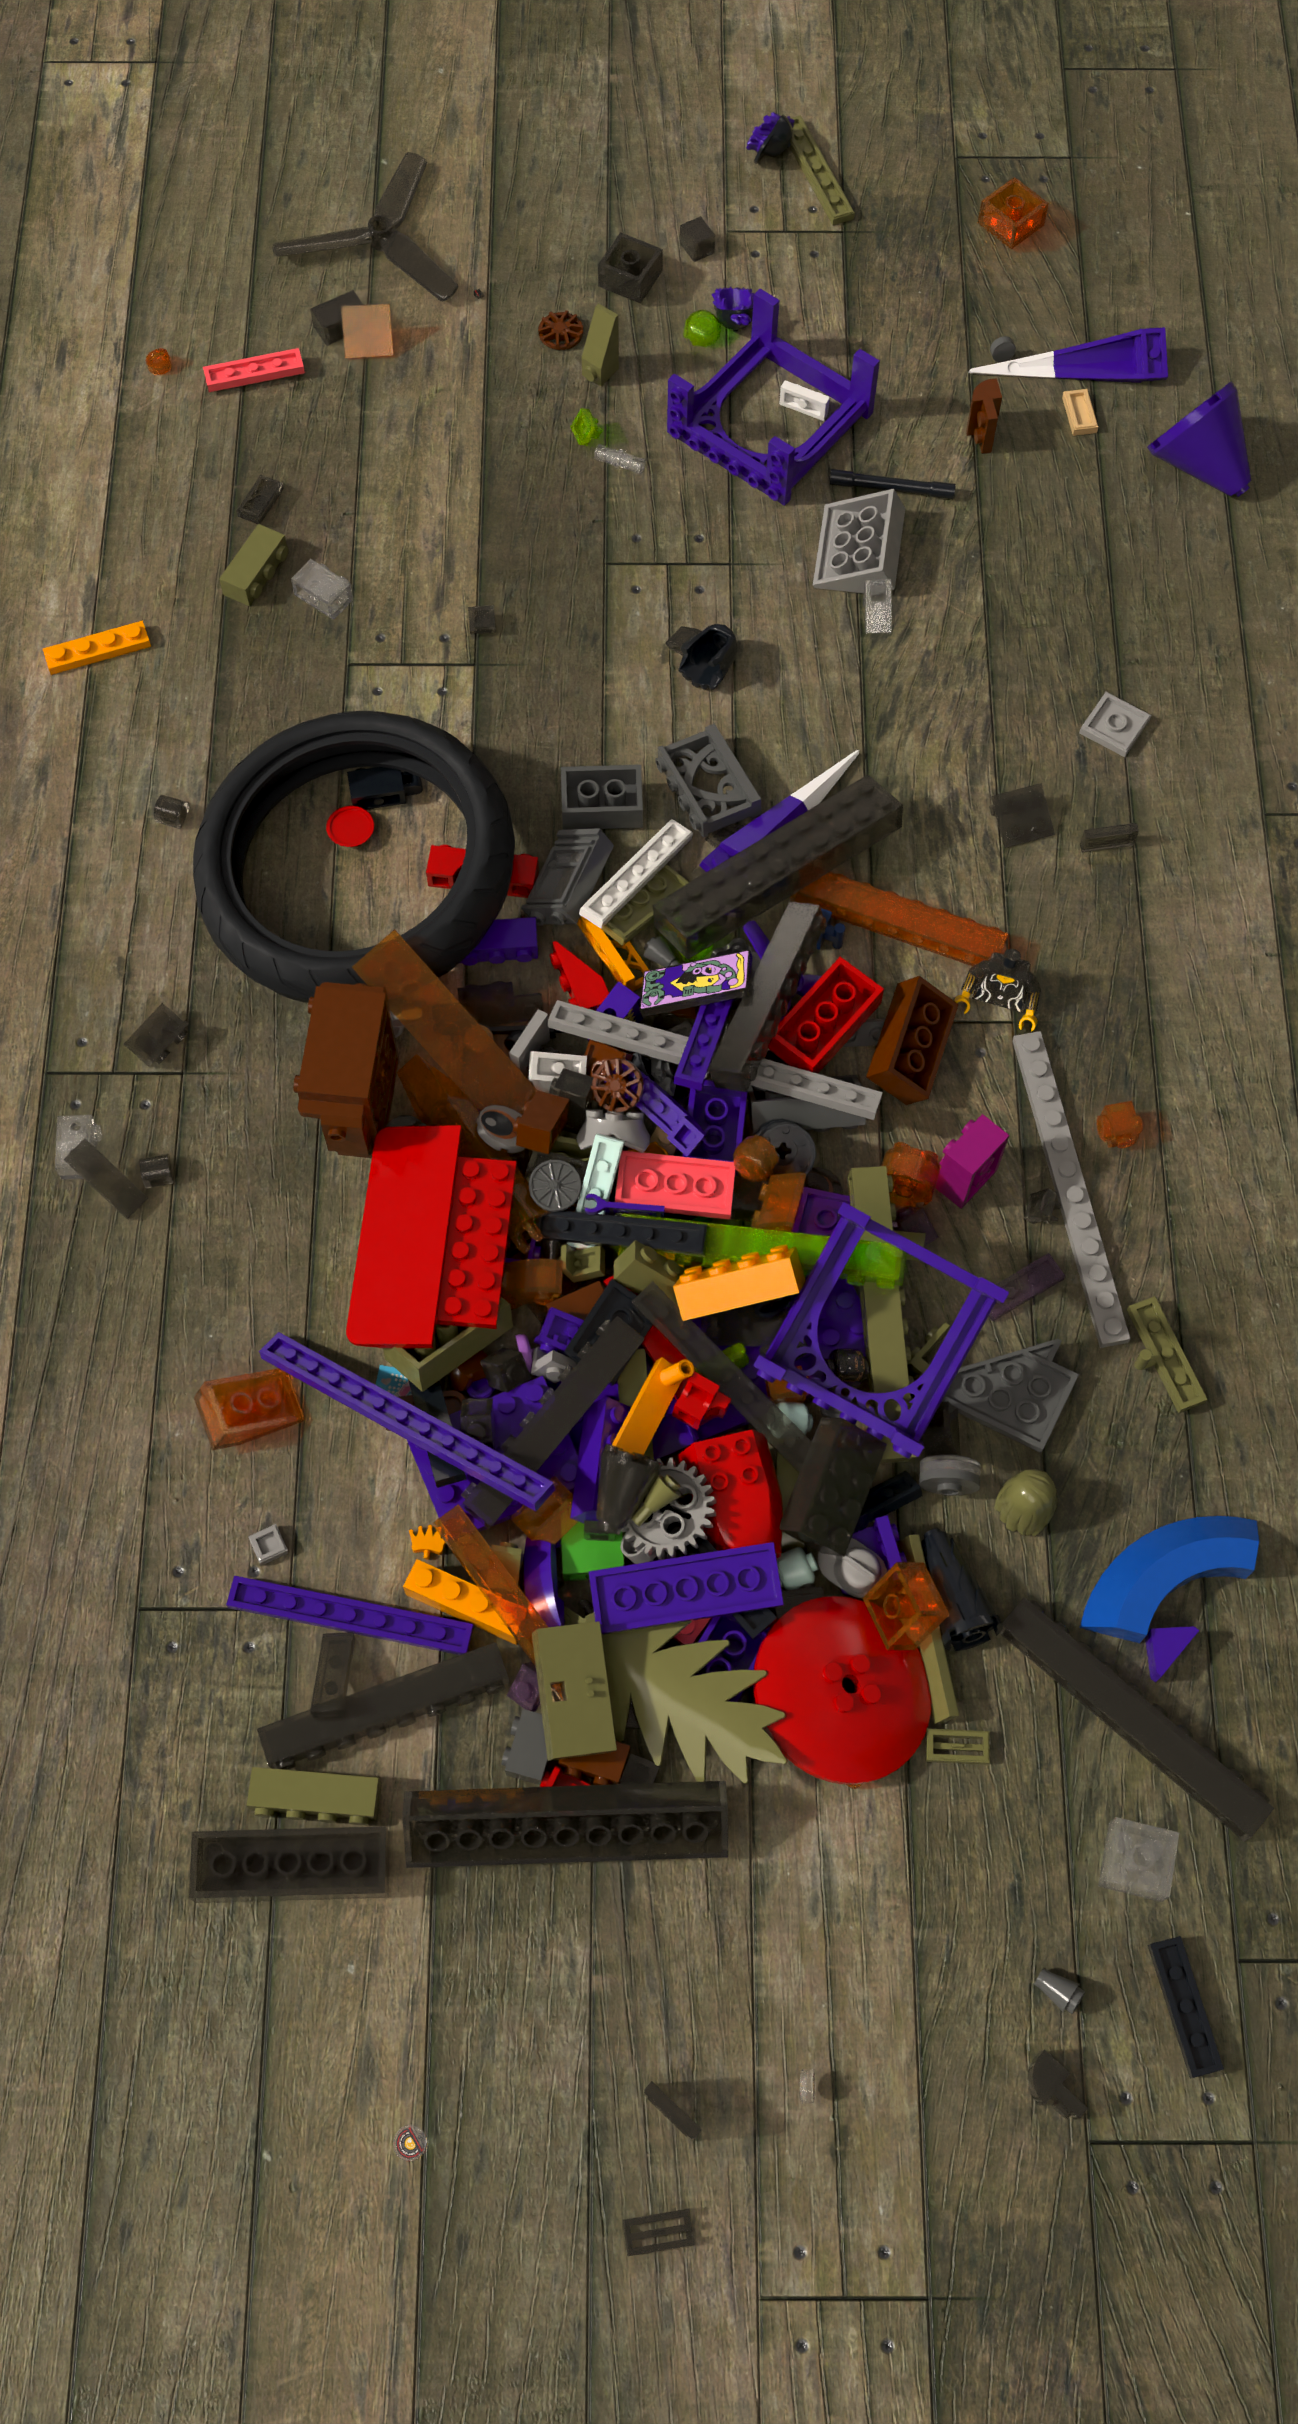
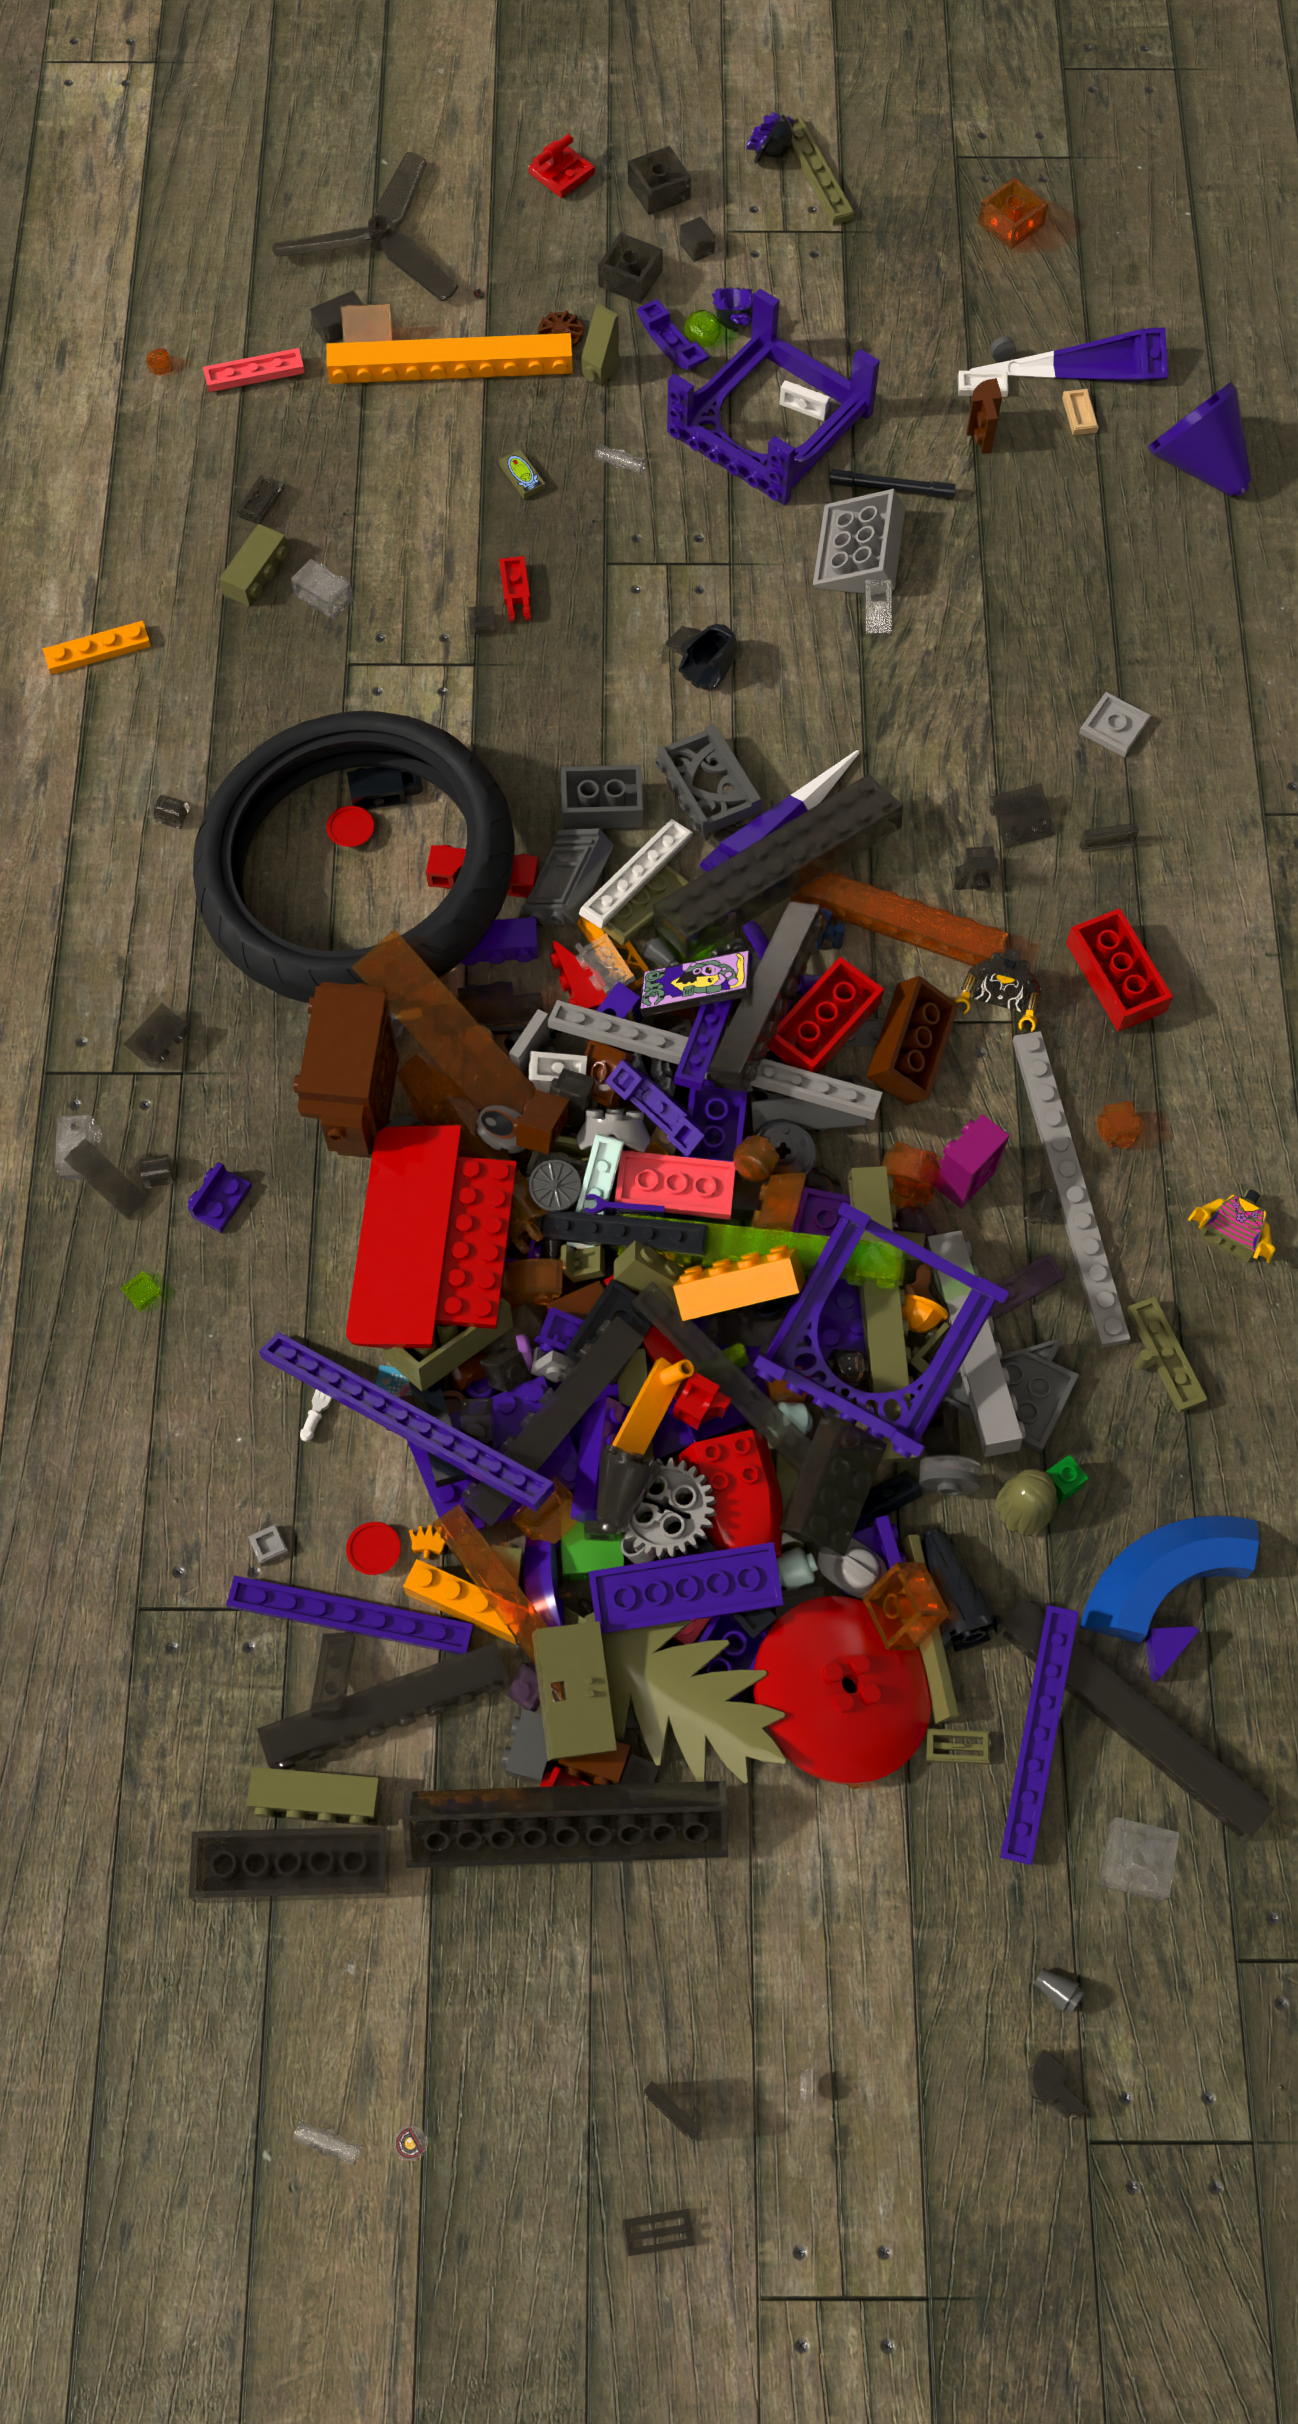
clear orange slope [194,1368,305,1450] -> none
clear neon green tile [570,408,603,446] -> none
reddish brown wheel [591,1058,644,1112] -> none
olive cone [631,1474,681,1526] -> none
black plate [1147,1936,1224,2079] -> none
none -> clear neon green tile [120,1271,162,1312]
none -> dark purple bracket [188,1162,252,1233]
none -> clear pin [293,2120,363,2166]
none -> white piece [300,1389,333,1442]
none -> light orange brick [326,333,573,384]
none -> red piece [346,1522,401,1575]
none -> tile [499,449,545,499]
none -> red hinge [499,556,531,622]
none -> red plate [529,134,595,198]
none -> clear bracket [575,933,636,996]
none -> clear smoke brick [628,146,691,215]
none -> dark purple slope [637,299,709,370]
none -> light orange piece [901,1263,949,1333]
none -> light grey brick [926,1230,1026,1457]
none -> clear smoke brick [952,847,999,891]
none -> white tile [958,371,1008,397]
none -> dark purple plate [1000,1605,1079,1865]
none -> green brick [1046,1455,1089,1505]
none -> red brick [1066,908,1173,1032]
none -> torso [1188,1189,1275,1263]

